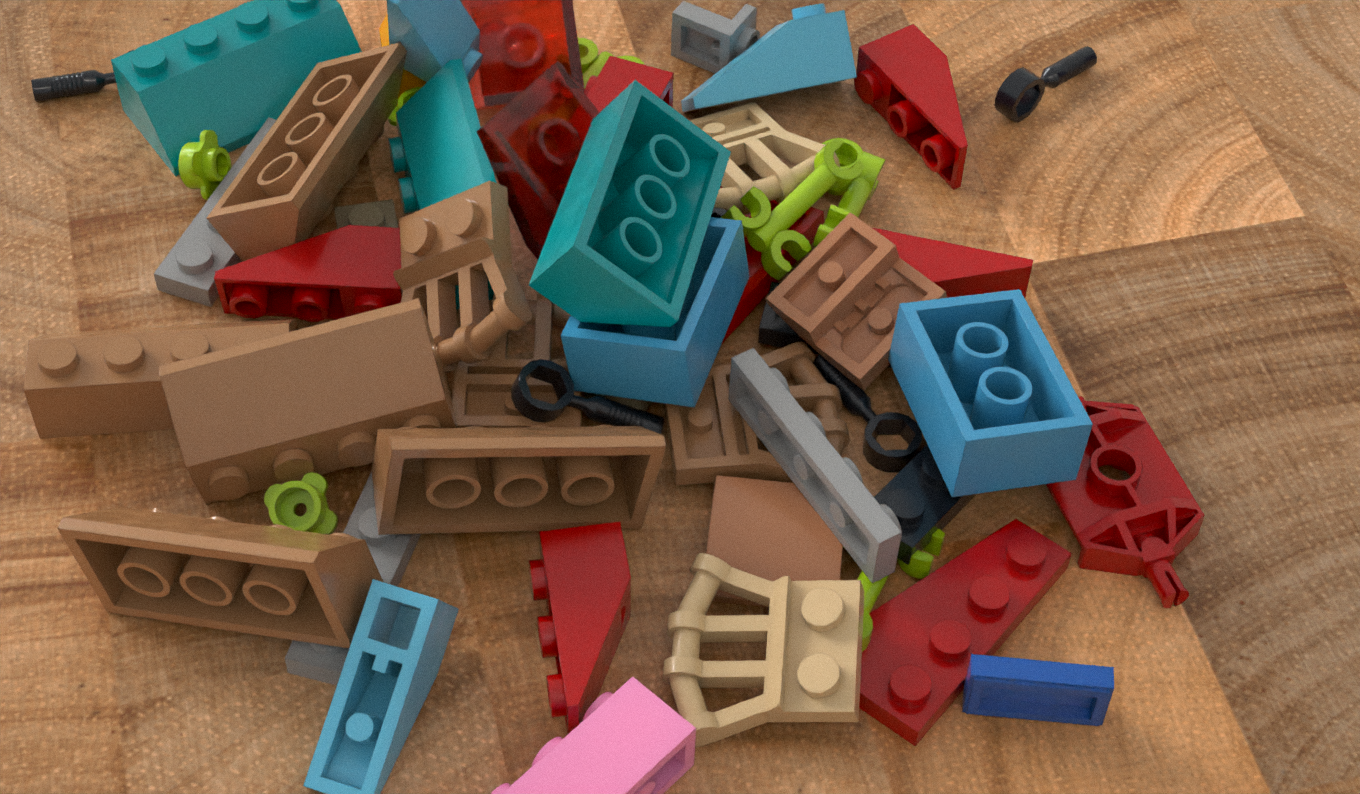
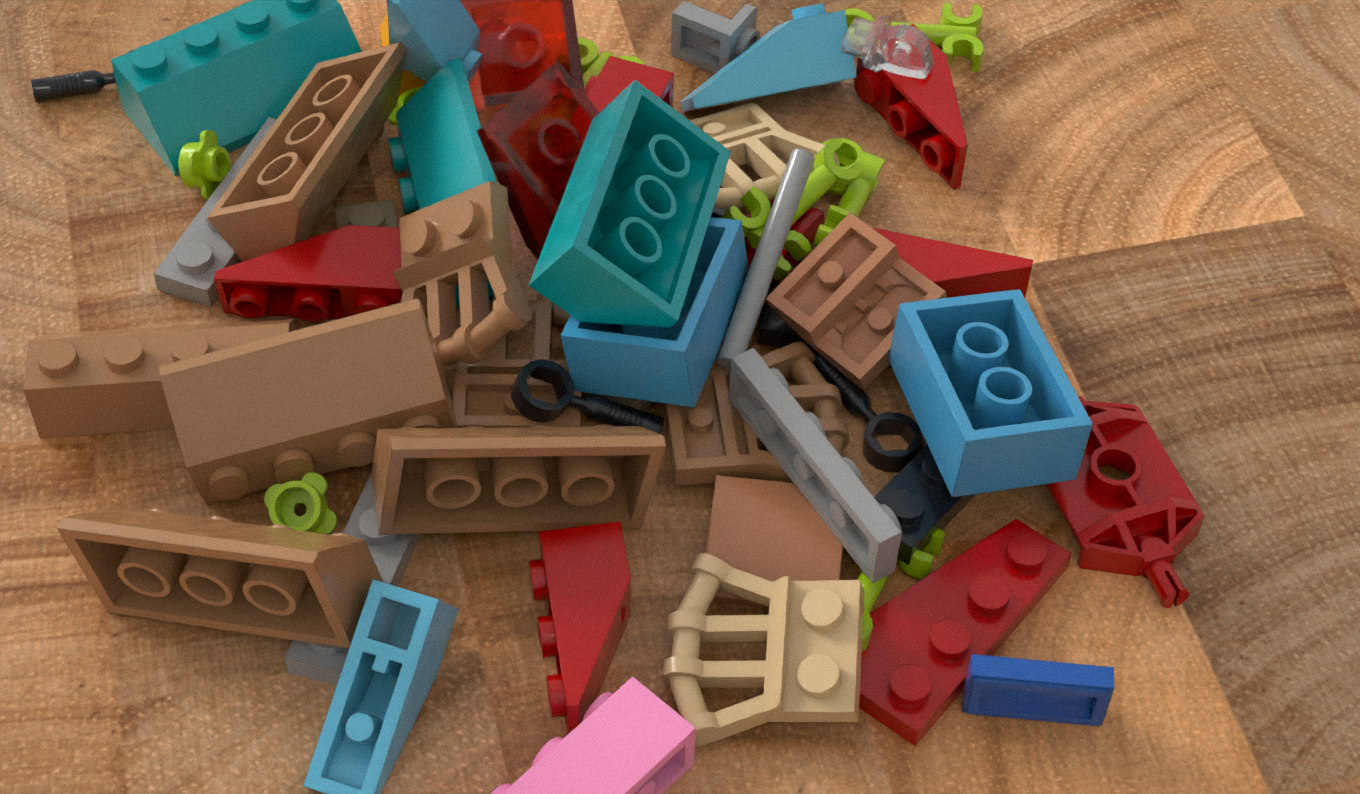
black piece [994,46,1097,122] -> none
none -> light grey bar [716,149,815,370]
none -> clear piece [841,15,933,79]
none -> lime bar [845,3,984,72]

